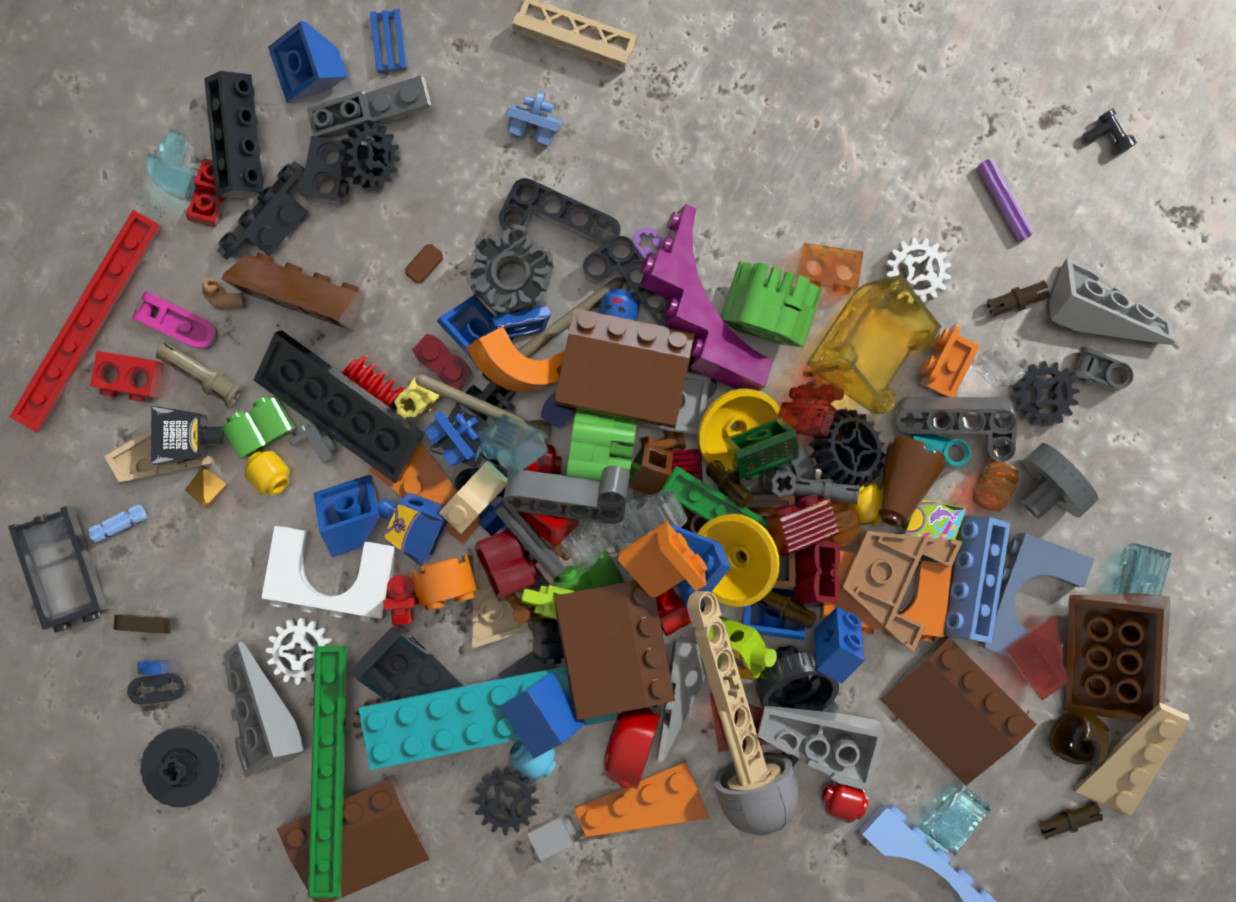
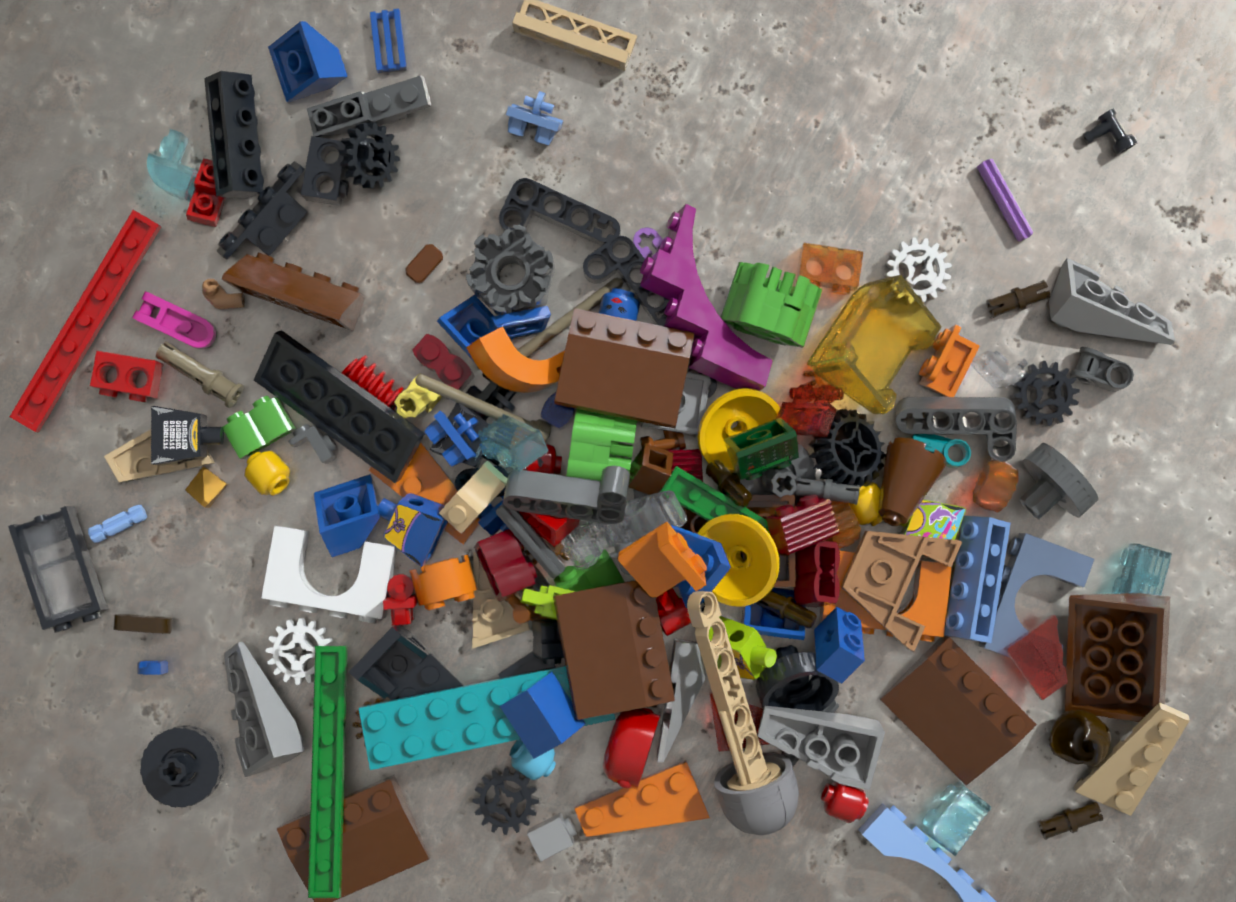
black beam [127,672,188,705] -> none

